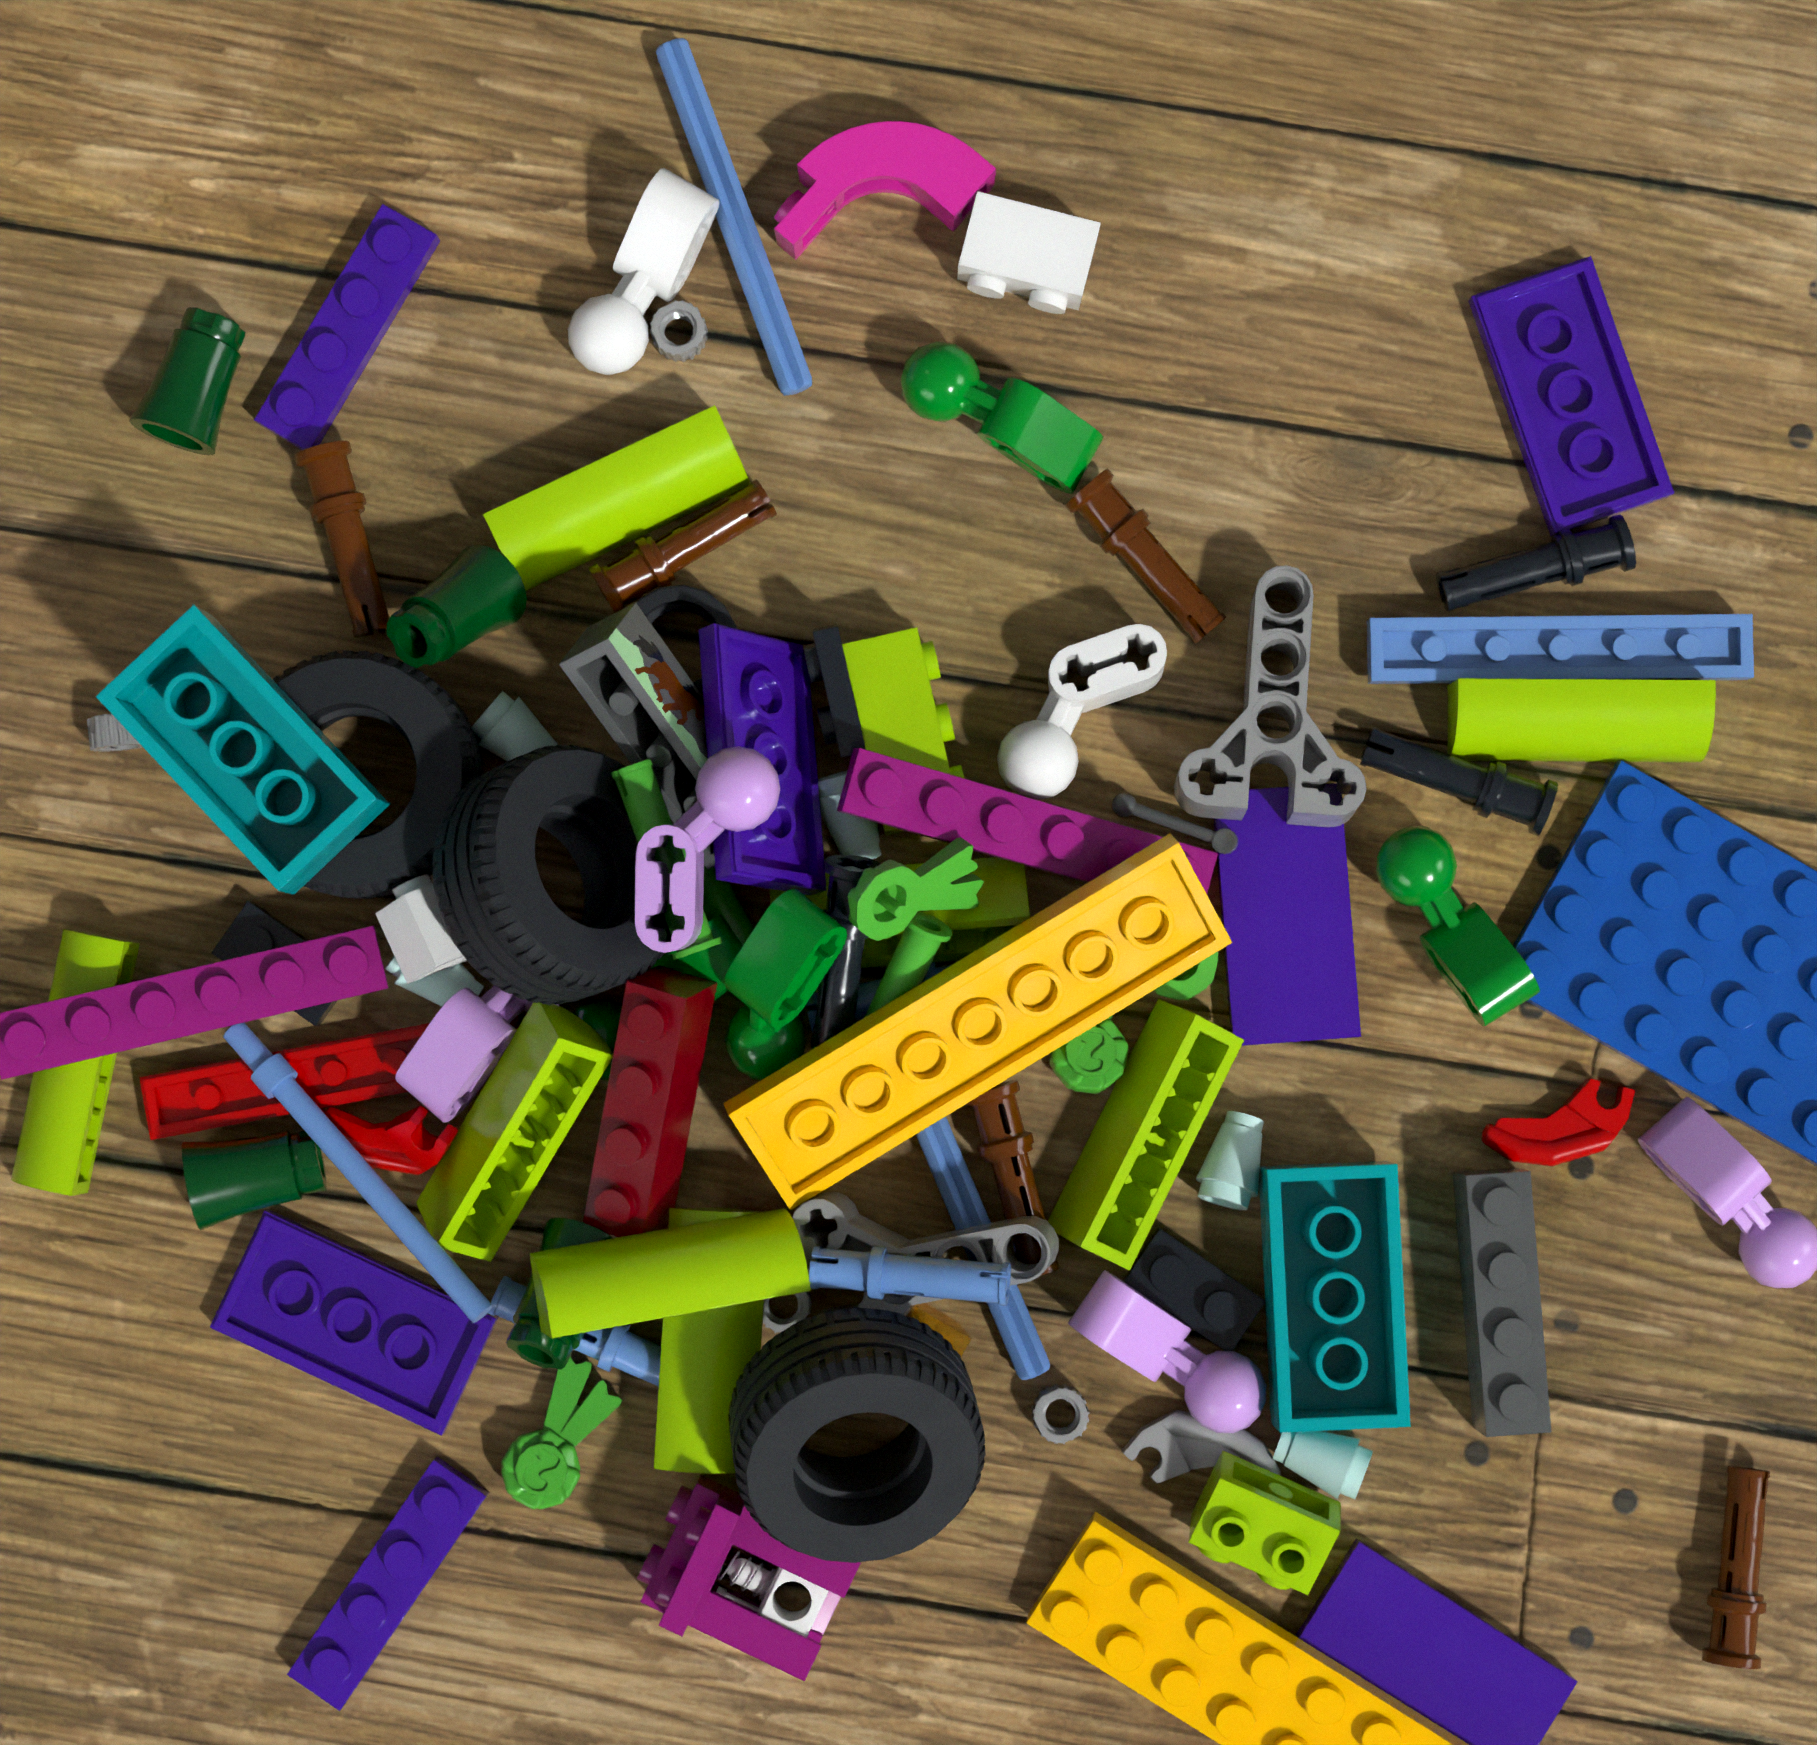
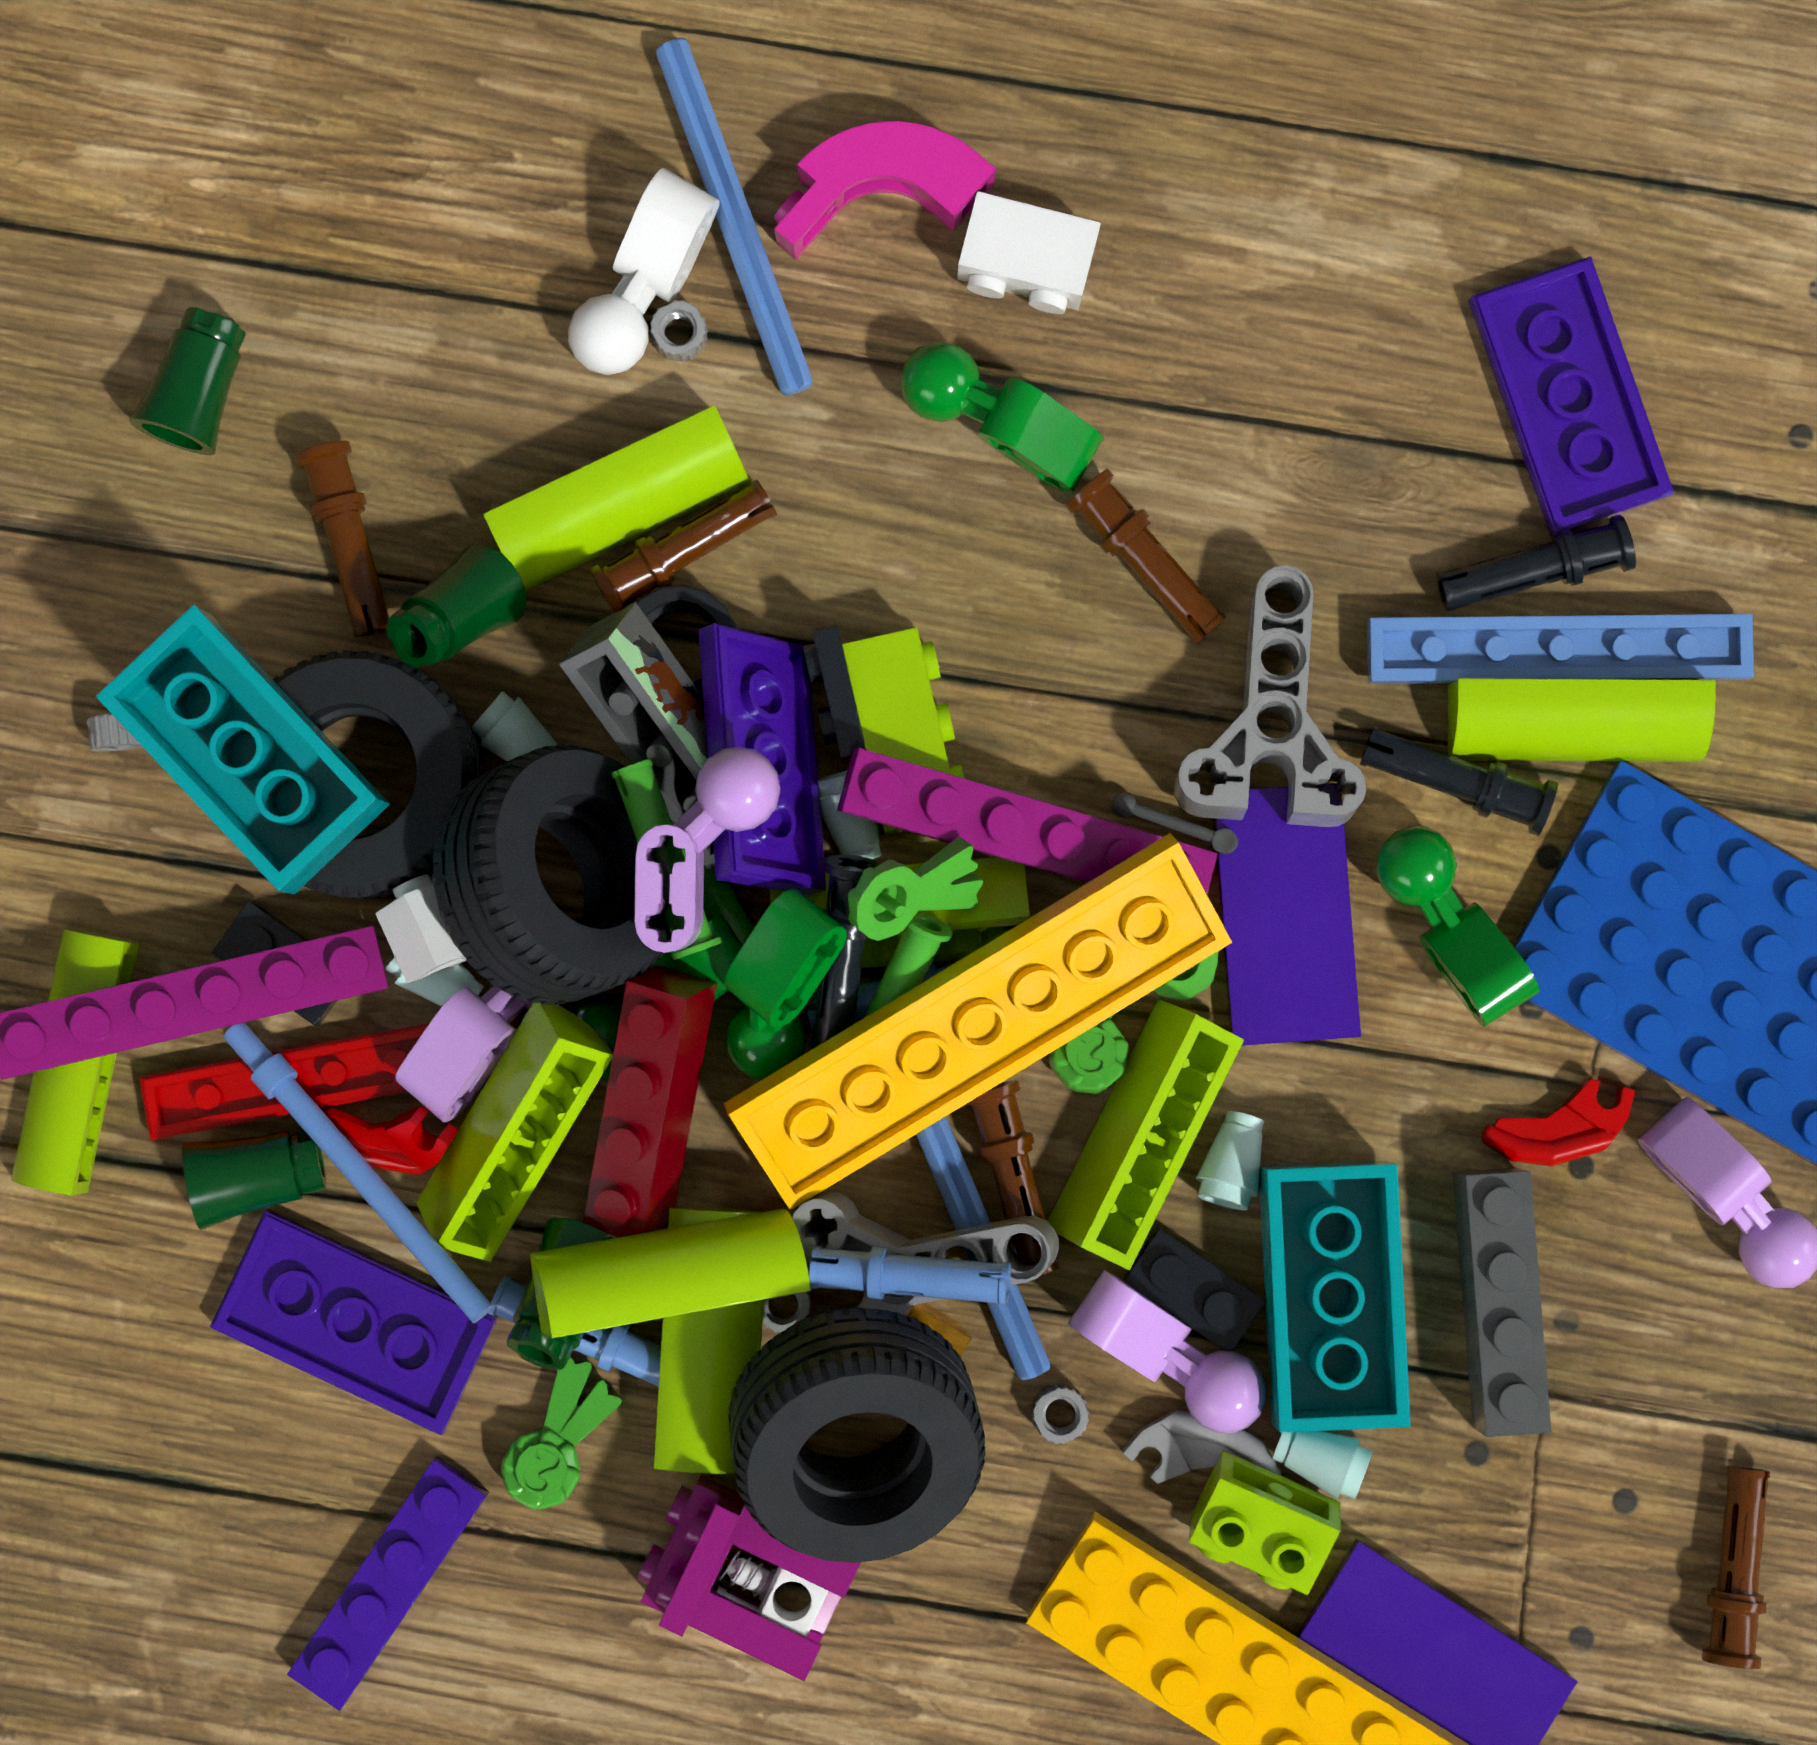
dark purple plate [254,204,440,450] -> none
white beam [997,624,1167,800] -> none

